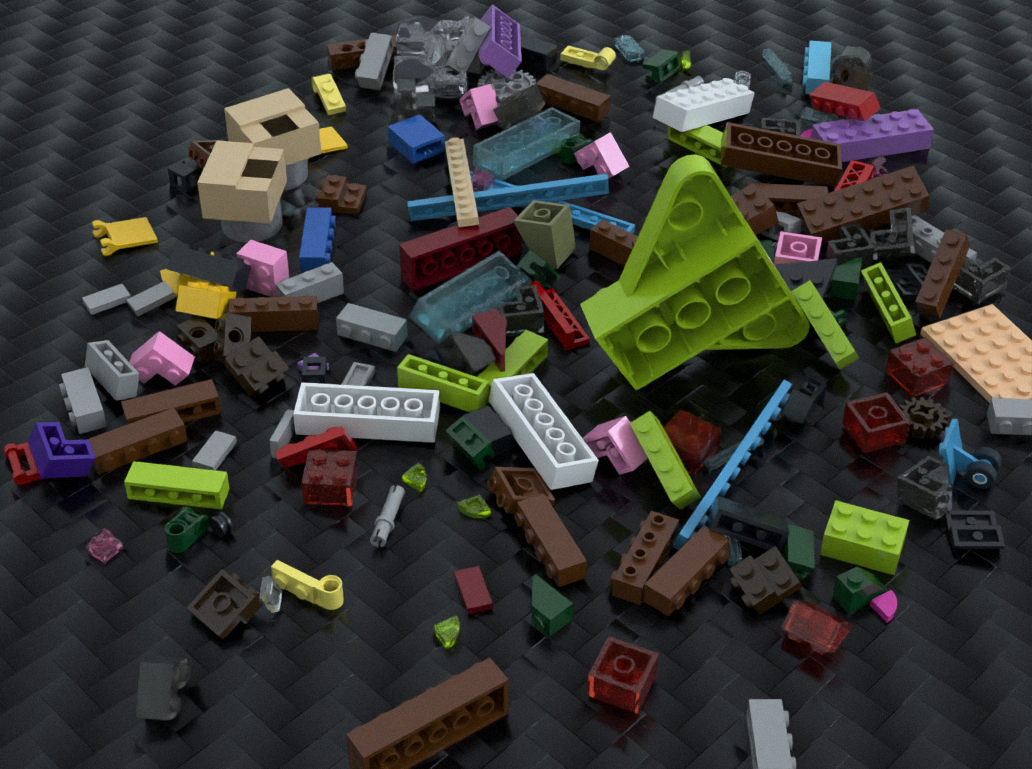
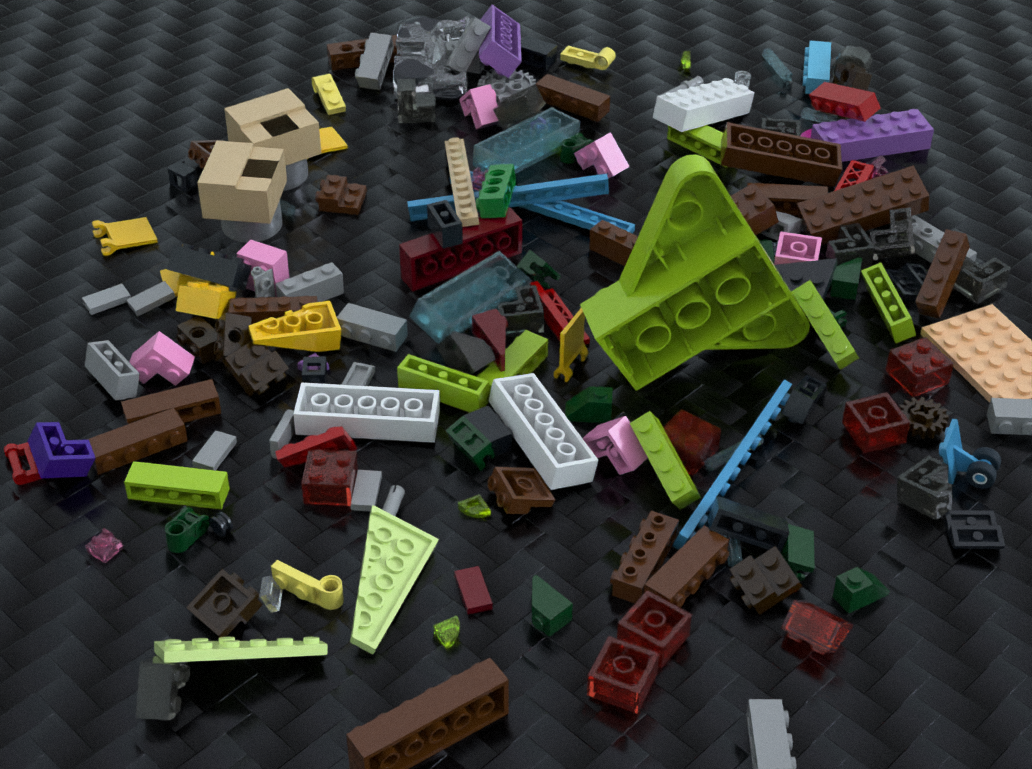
light grey brick [59,367,107,434] -> none
blue brick [299,208,336,274] -> none
blue brick [388,115,445,163] -> none
clear neon green tile [402,463,426,492] -> none
olive slope [514,200,576,269] -> none
reddish brown brick [515,494,587,587] -> none
clear light blue plate [614,35,645,61] -> none
dark green hinge [642,49,680,83] -> none
lime brick [820,501,909,575] -> none
dark pink tile [870,590,897,623] -> none
none -> yellowish green wing [154,637,327,663]
none -> yellow wedge [248,301,341,352]
none -> light grey hinge [251,266,275,298]
none -> yellowish green wing [350,505,439,654]
none -> light grey tile [351,470,382,511]
none -> black brick [427,200,463,248]
none -> green brick [476,164,516,218]
none -> yellow flag [554,308,589,382]
none -> dark green slope [565,386,613,423]
none -> clear red brick [617,590,692,668]

